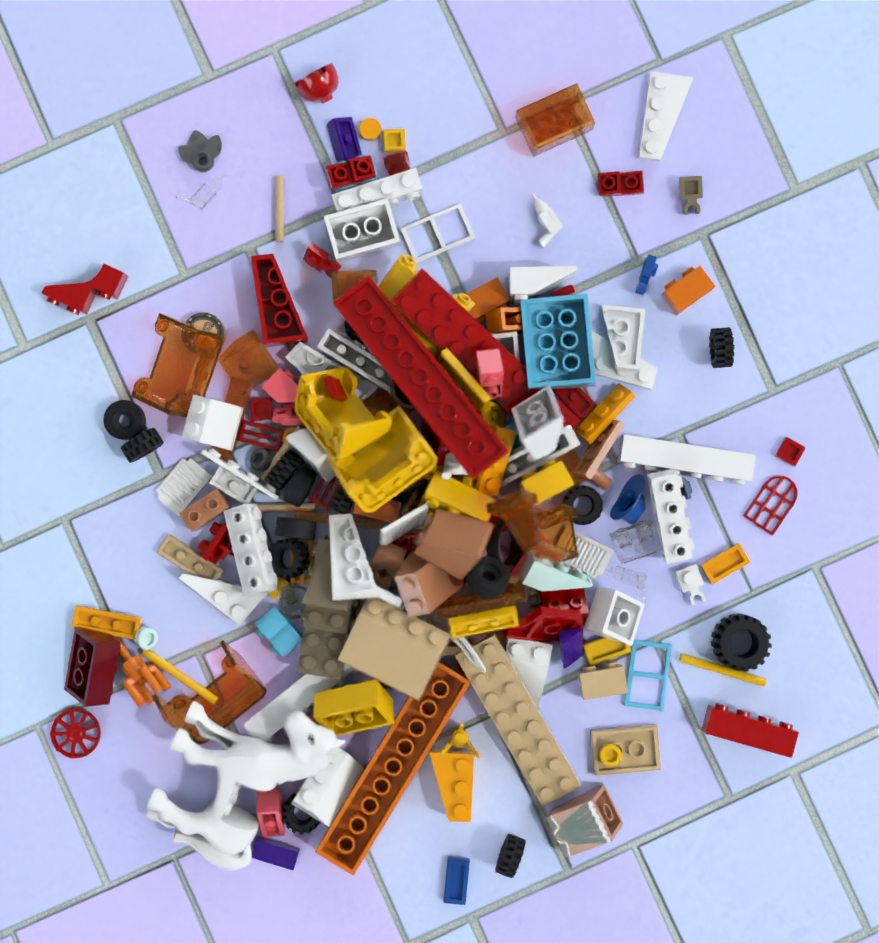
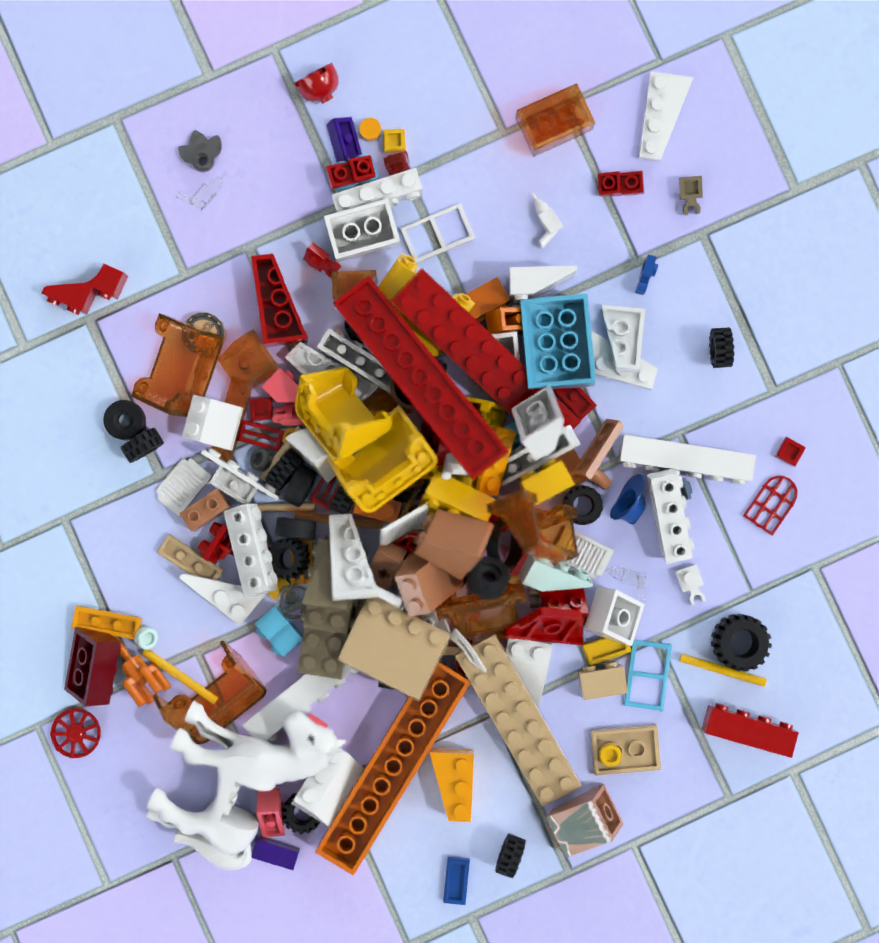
tan bar [275,175,284,242] -> none
yellow brick [314,679,394,736] -> none
red tile [324,375,348,402] -> none
yellow tile [438,348,491,411] -> none
yellow plant [441,722,481,759] -> none
yellow tile [448,605,519,638] -> none
coral slope [476,349,503,399] -> none
red tile [550,285,575,297] -> none
dark purple slope [559,628,583,669] -> none
light orange plate [574,383,636,445] -> none
clear brick [609,519,663,565] -> none
orange brick [661,266,716,316] -> none
light orange tile [700,543,750,585] -> none

